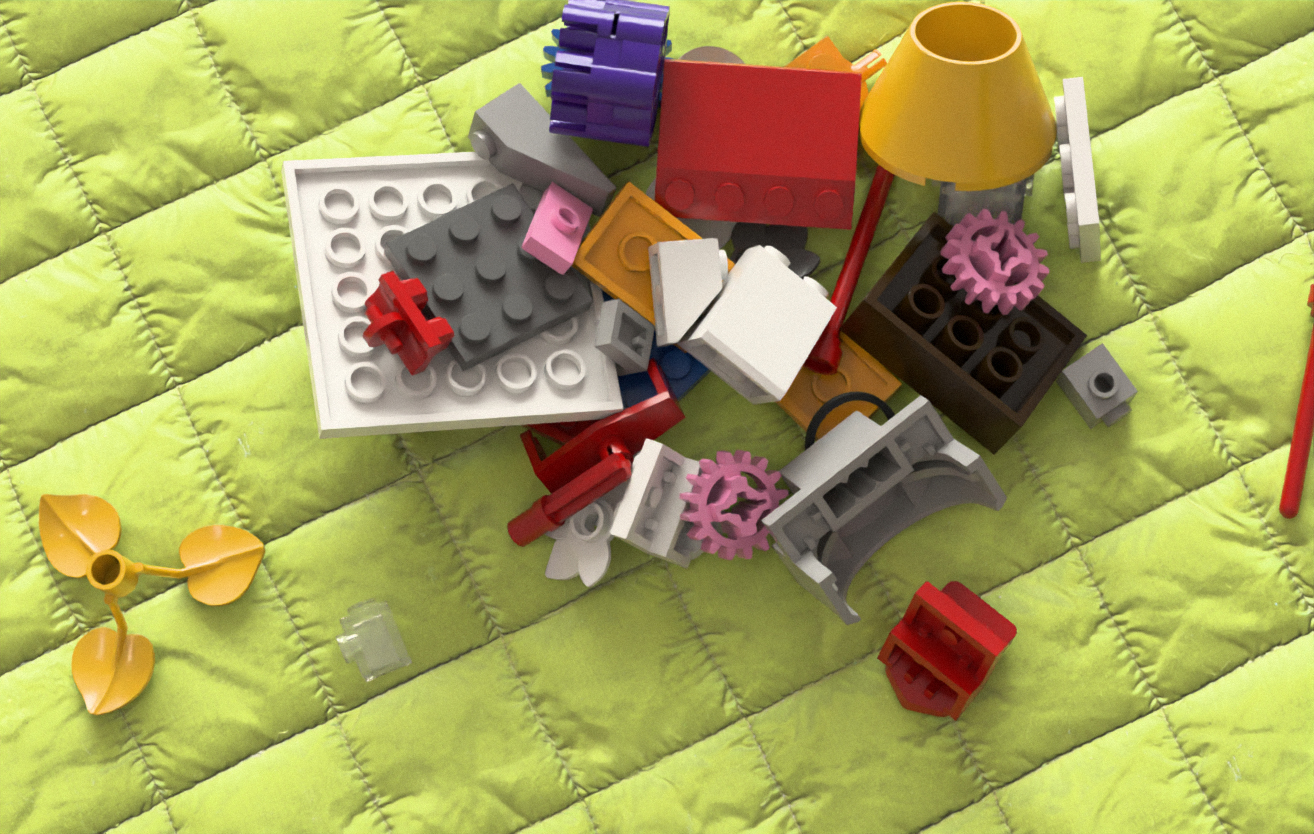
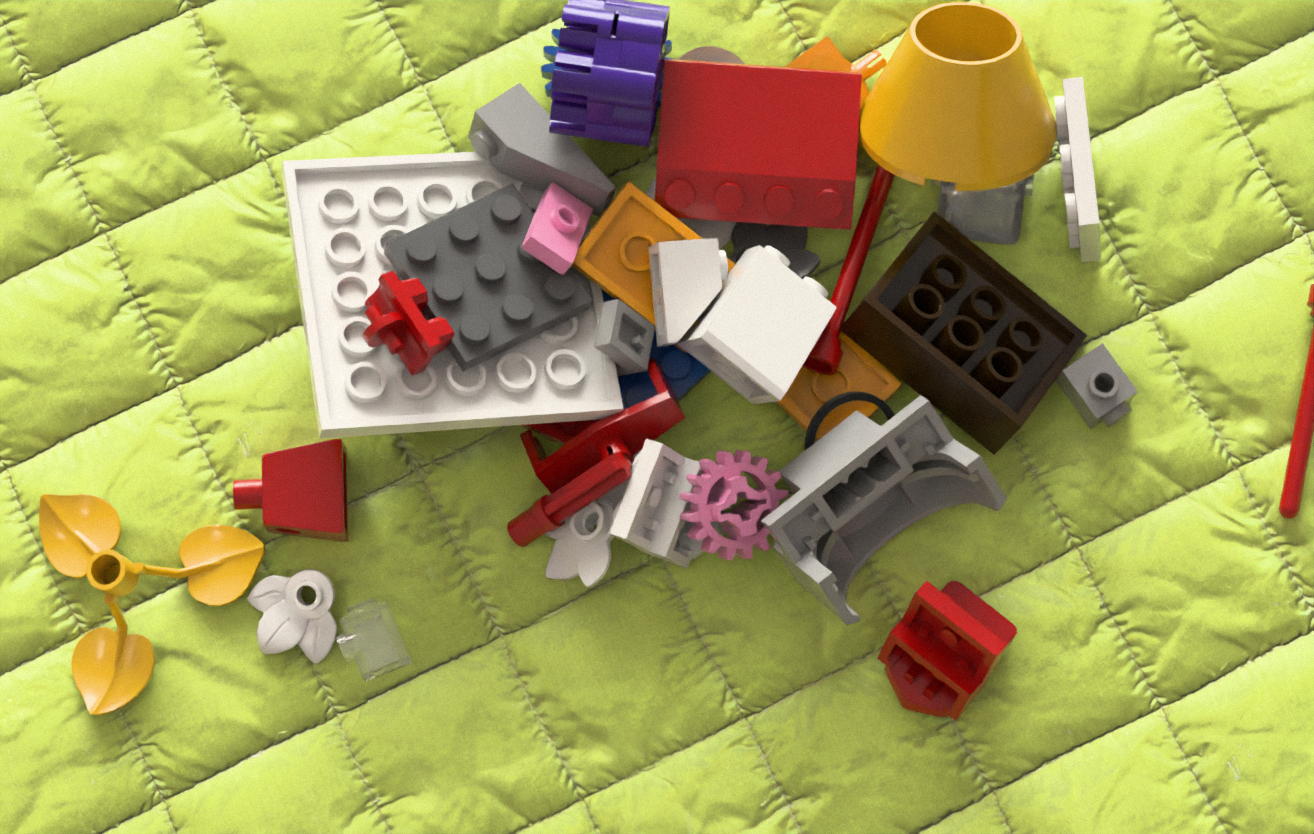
bright pink gear [940,209,1050,315] -> none
none -> red torso [233,439,348,542]
none -> white plate [247,569,338,664]

